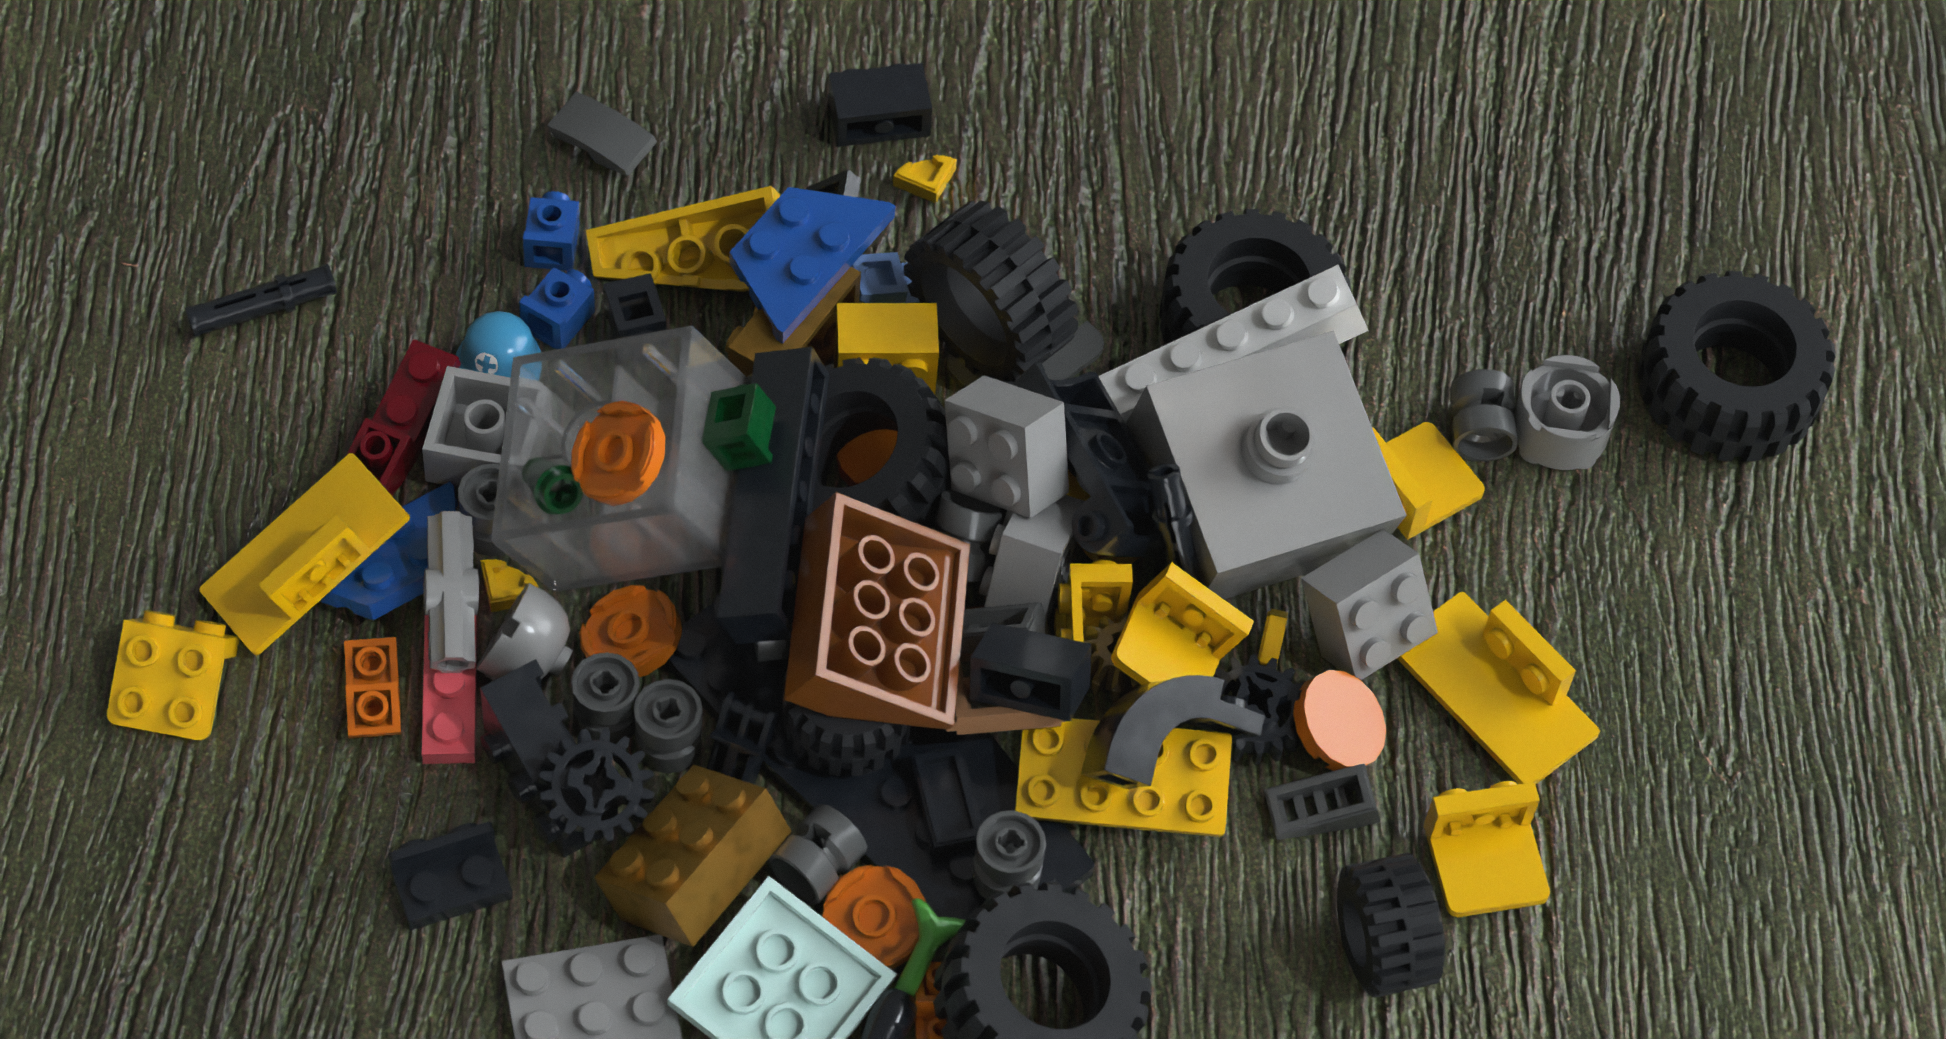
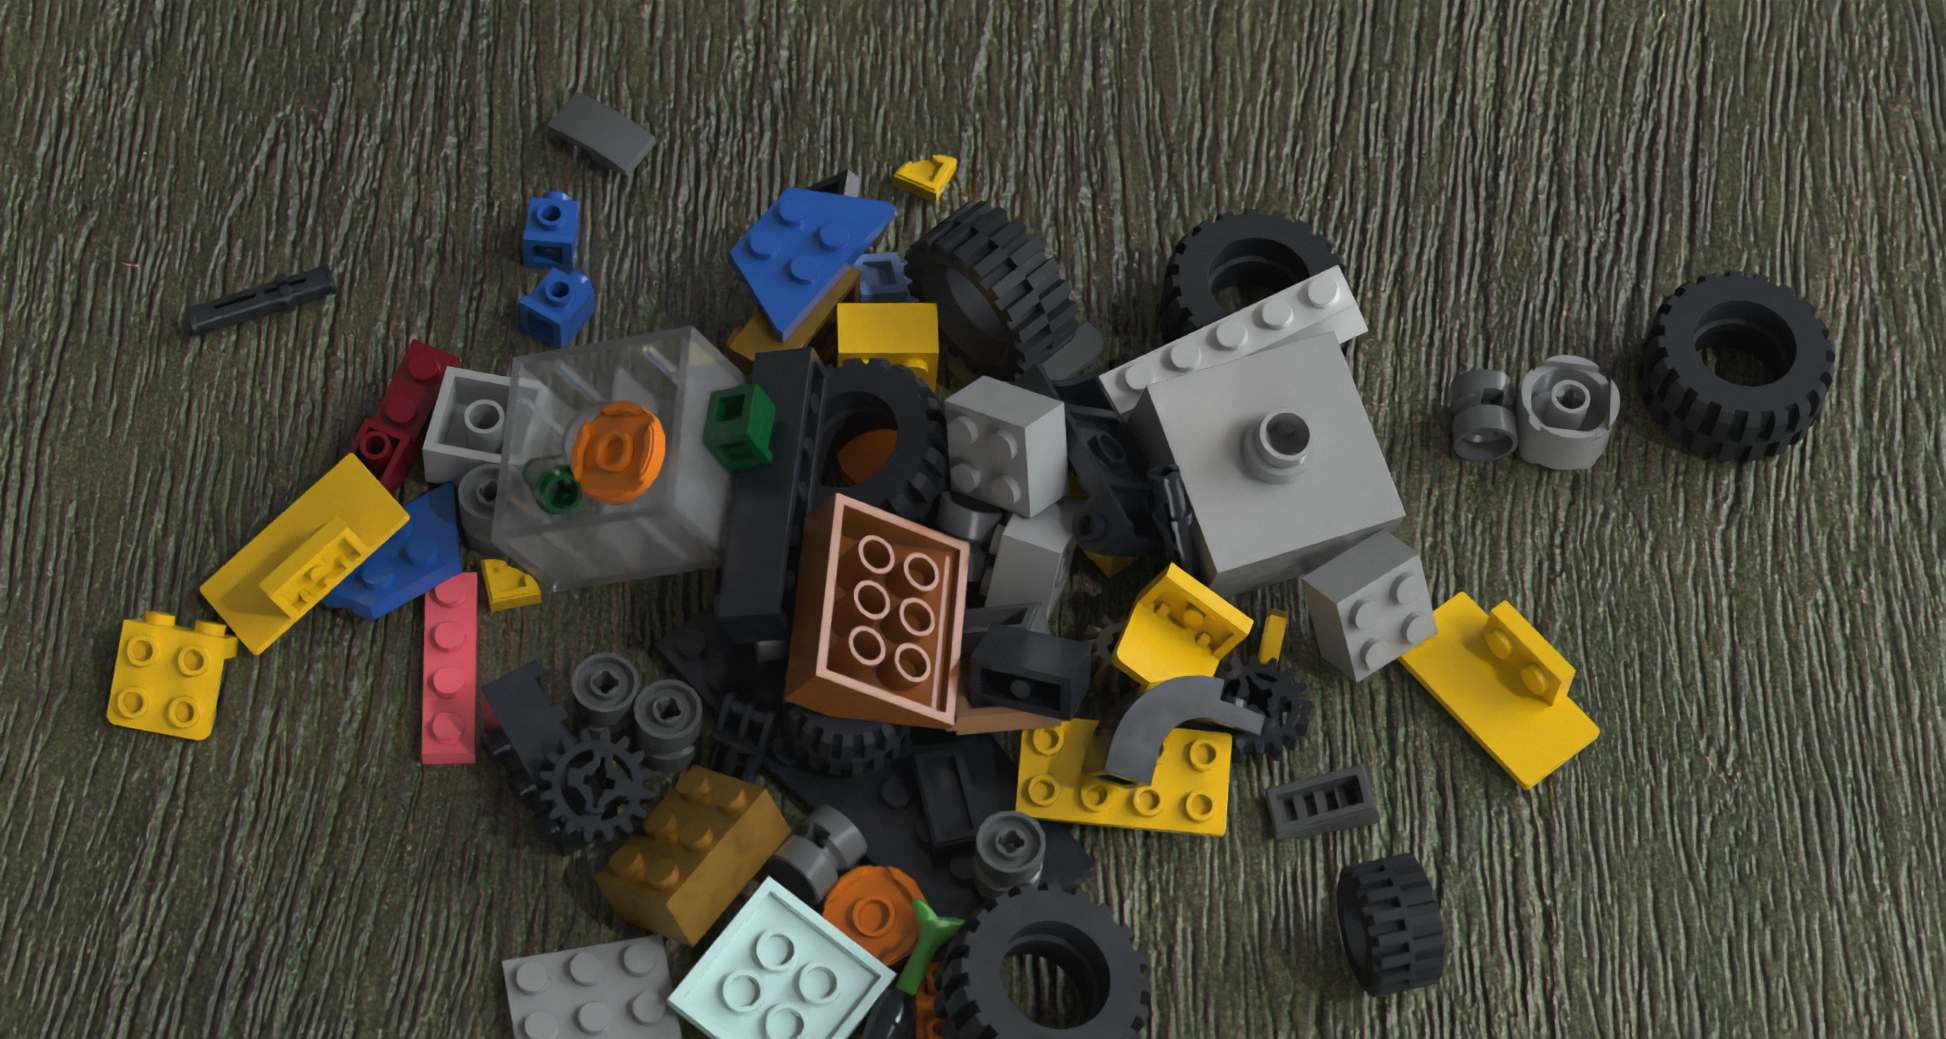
orange slope [344,637,401,738] -> none
black bracket [388,822,513,931] -> none
light grey piece [423,511,479,673] -> none
dark azure helmet [456,311,542,382] -> none
light grey cylinder [476,583,573,681] -> none
orange tile [579,585,682,677] -> none
yellow wedge [585,186,781,292] -> none
black brick [603,273,667,356] -> none
black brick [828,63,932,147] -> none
yellow bracket [1054,560,1133,642] -> none
tile [1293,670,1386,771] -> none
yellow bracket [1372,422,1485,540] -> none
yellow bracket [1423,781,1550,917] -> none

